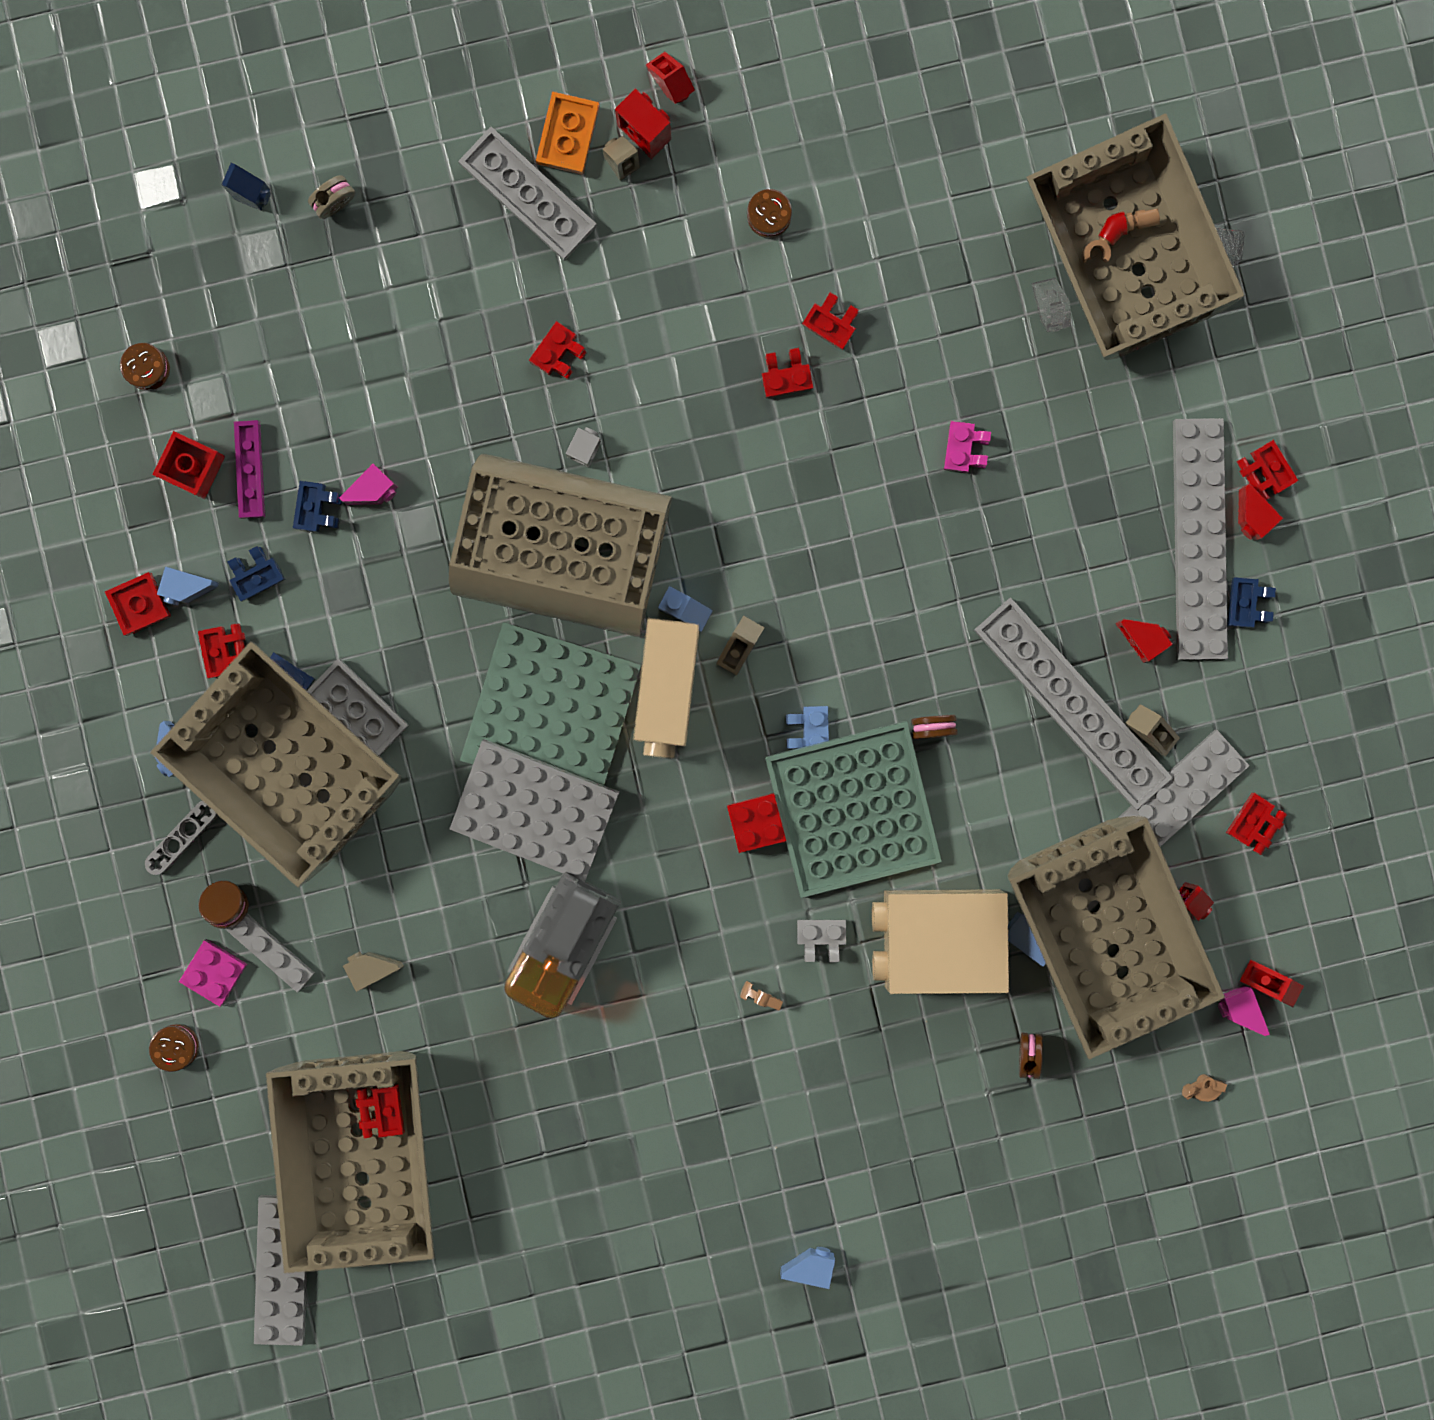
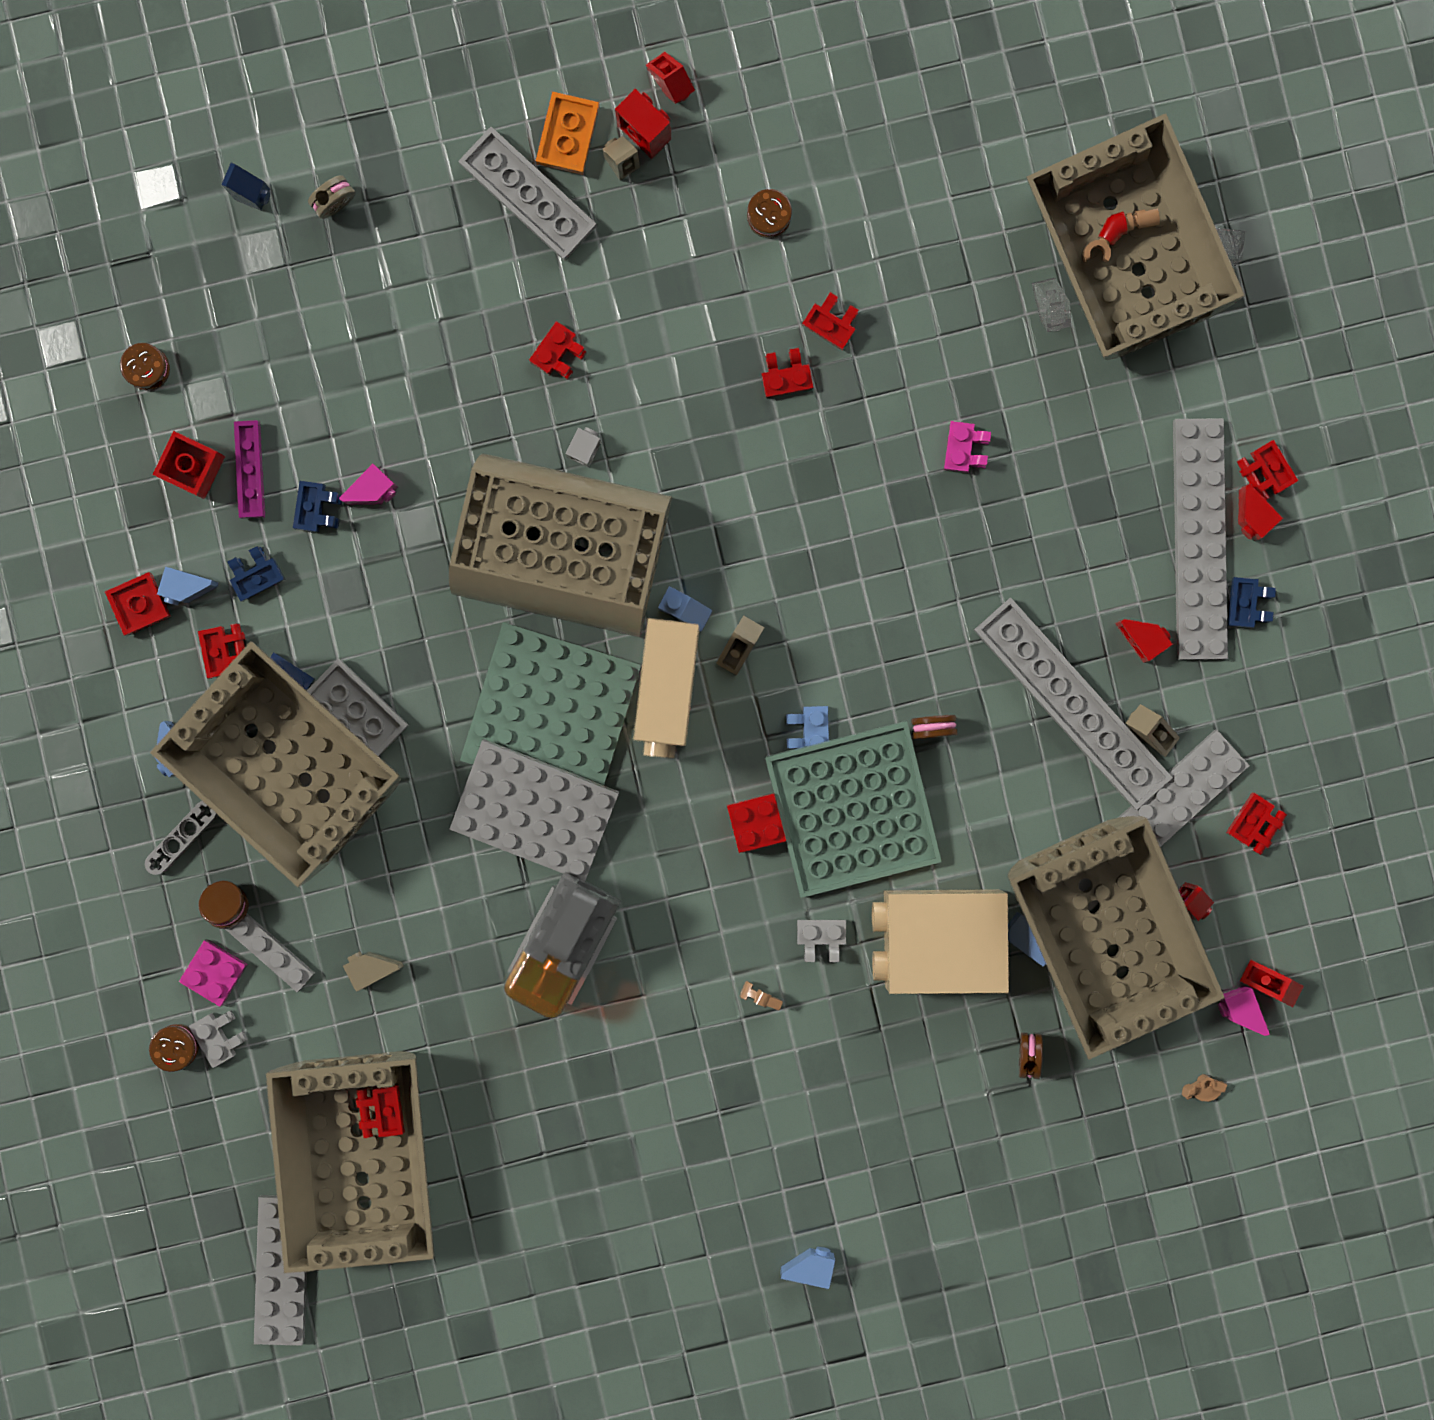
none -> light grey plate [189,1010,248,1068]

